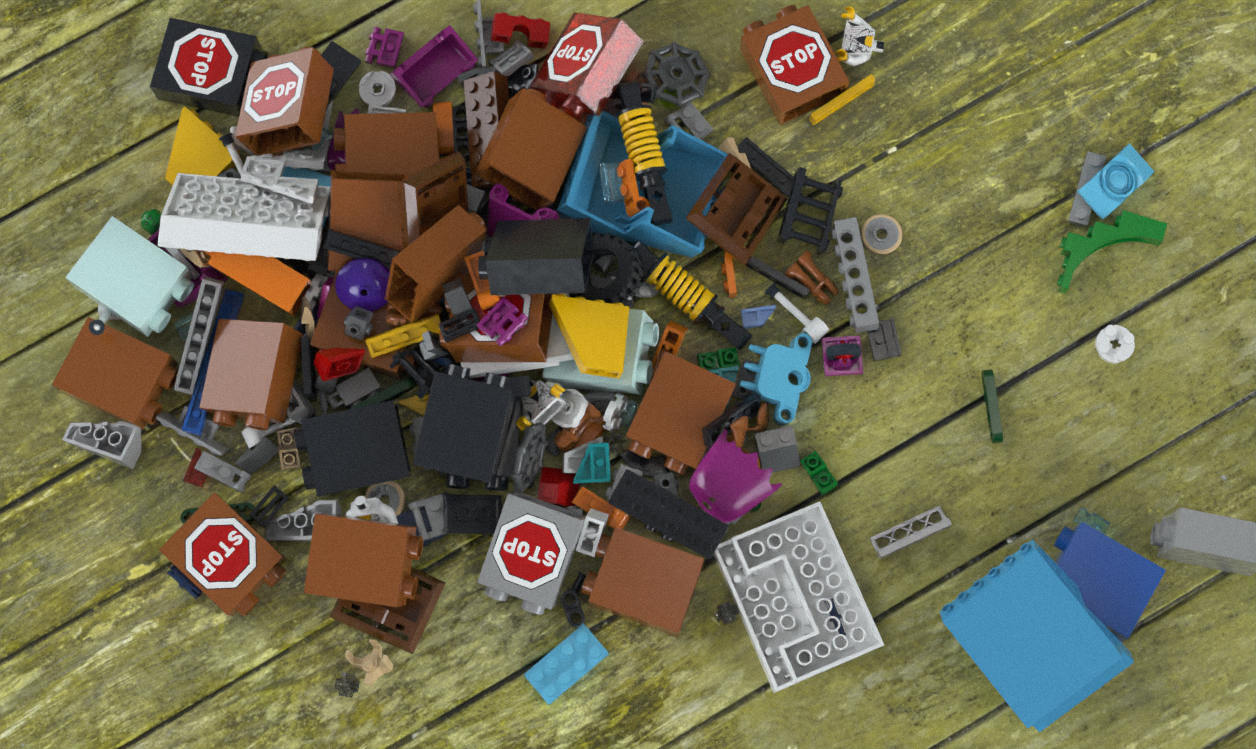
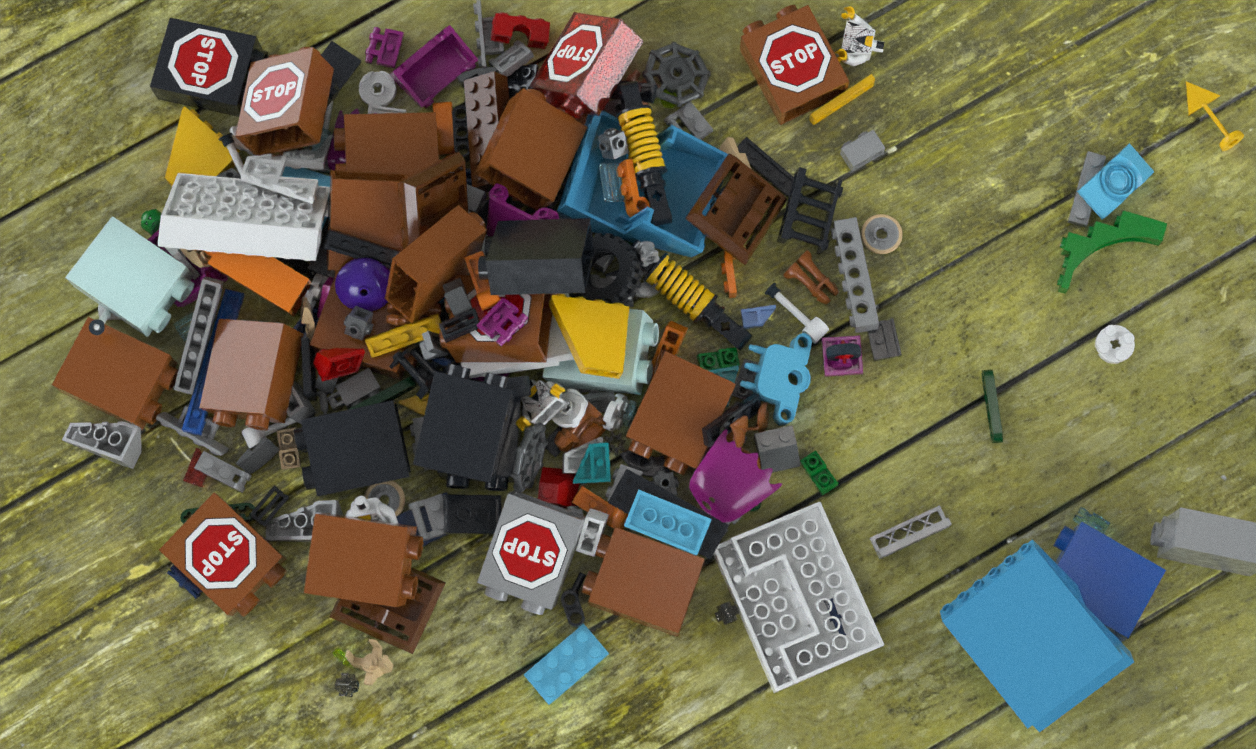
black tile [741,256,810,300] -> none
none -> clear neon green tile [332,648,350,666]
none -> dark grey brick [598,128,629,160]
none -> medium azure plate [624,489,712,556]
none -> light grey brick [636,241,660,267]
none -> light grey brick [840,130,885,172]
none -> yellow piece [1186,81,1244,151]

